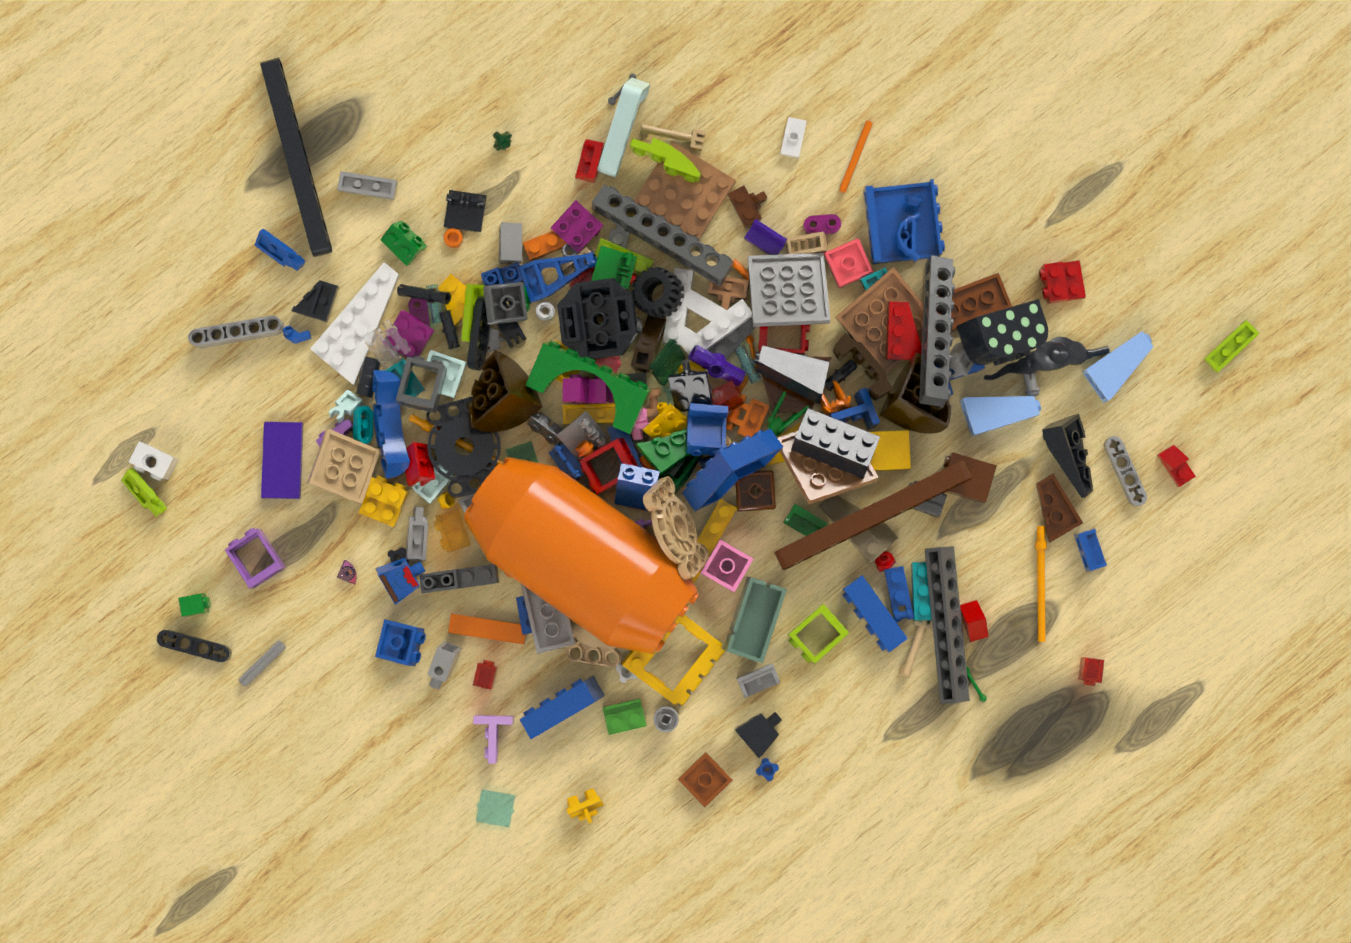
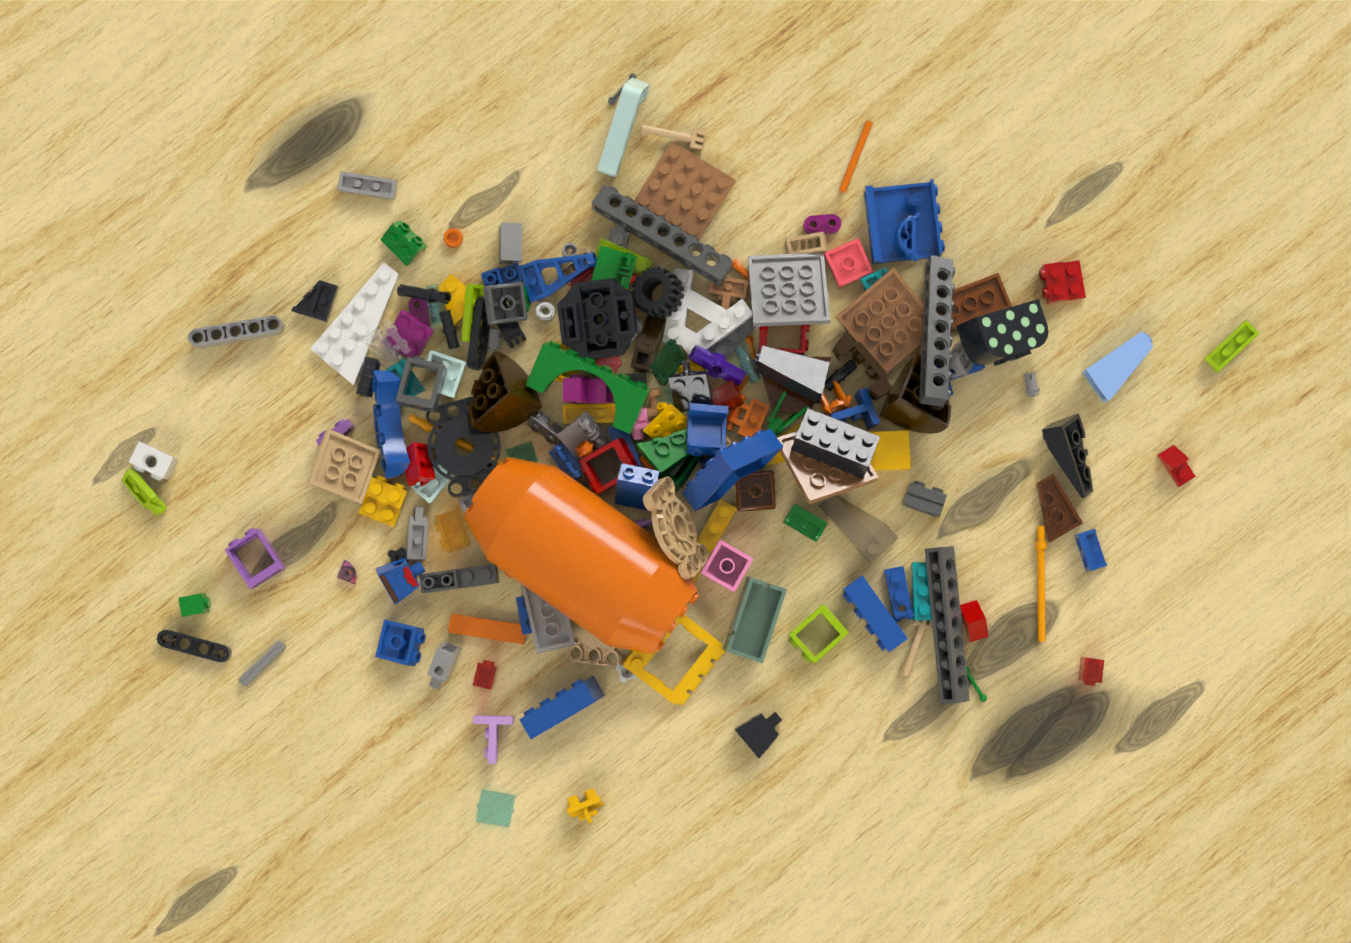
blue hinge [254,228,305,271] -> none
black beam [260,57,333,257] -> none
dark purple tile [261,422,303,499] -> none
blue arm [283,326,312,344] -> none
light aqua plate [329,390,363,423] -> none
teal plate [353,406,374,444] -> none
yellow hinge [437,492,454,509] -> none
black hinge [444,190,487,232] -> none
dark green plant [493,131,512,151] -> none
orange plate [523,231,567,261] -> none
magenta hinge [551,200,604,253] -> none
red hinge [575,139,604,183] -> none
bright green plate [603,698,647,735] -> none
lime slope [630,137,701,183] -> none
light grey wheel [653,706,679,732] -> none
dark orange plate [678,752,733,807] -> none
reddish brown hinge [727,185,768,228] -> none
light grey hinge [736,663,780,698] -> none
dark purple panel [744,219,787,255] -> none
blue plate [756,758,779,781] -> none
reddish brown beam [774,460,973,570] -> none
white plate [780,117,807,159] -> none
red plate [875,551,896,572] -> none
red wing [886,302,922,360] -> none
reddish brown brick [943,452,997,503] -> none
light blue slope [960,396,1041,437] -> none
black piece [983,337,1110,380] -> none
light grey beam [1104,436,1147,506] -> none

